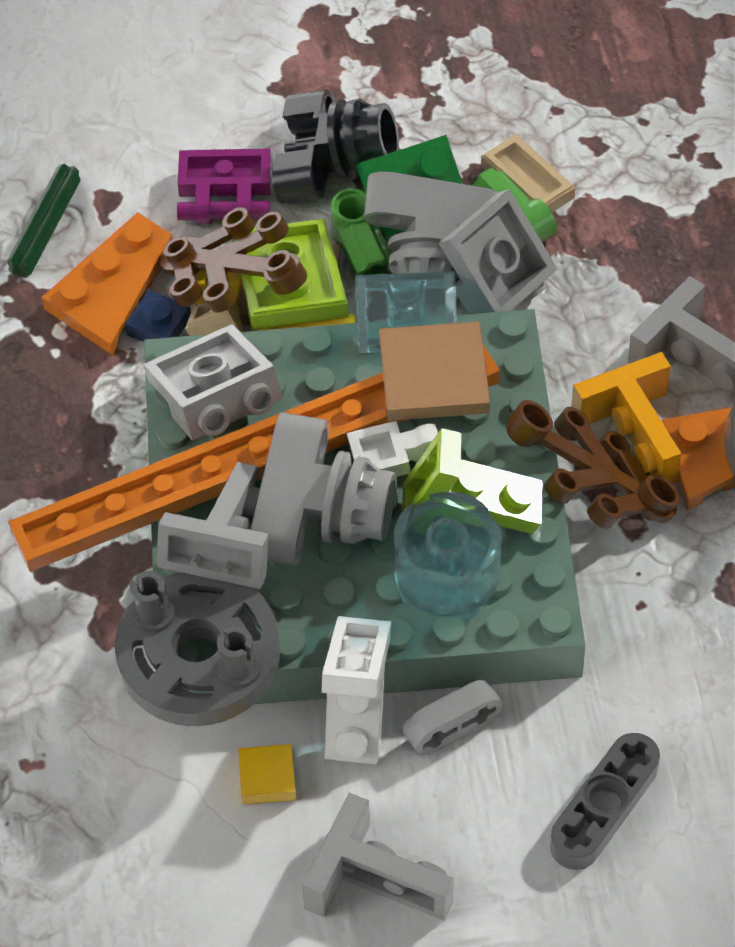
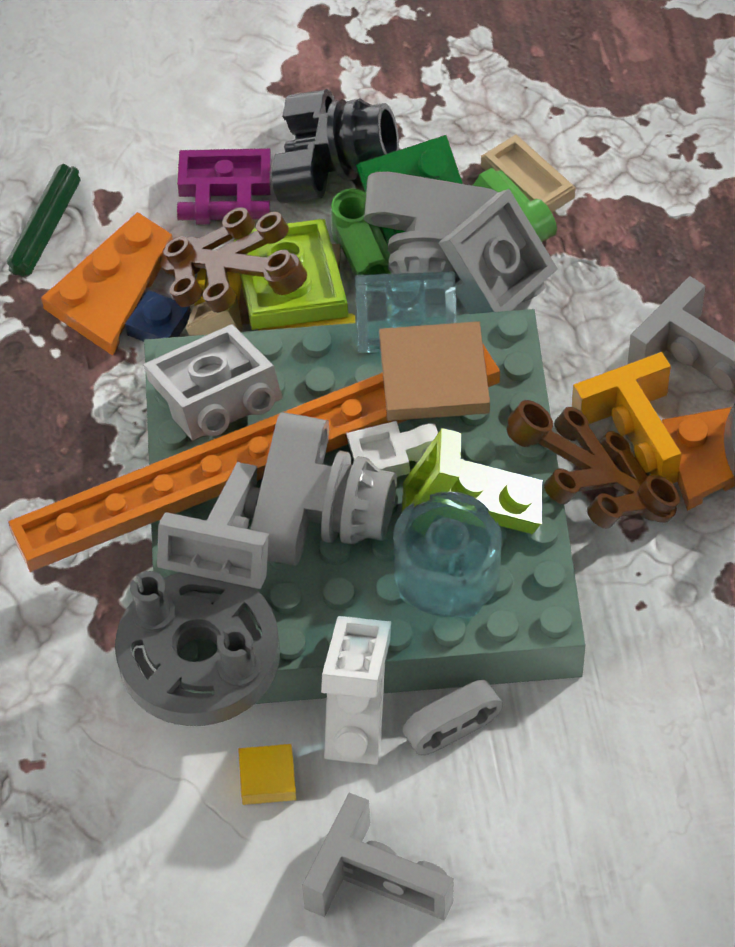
dark grey beam [550,733,660,870] -> none

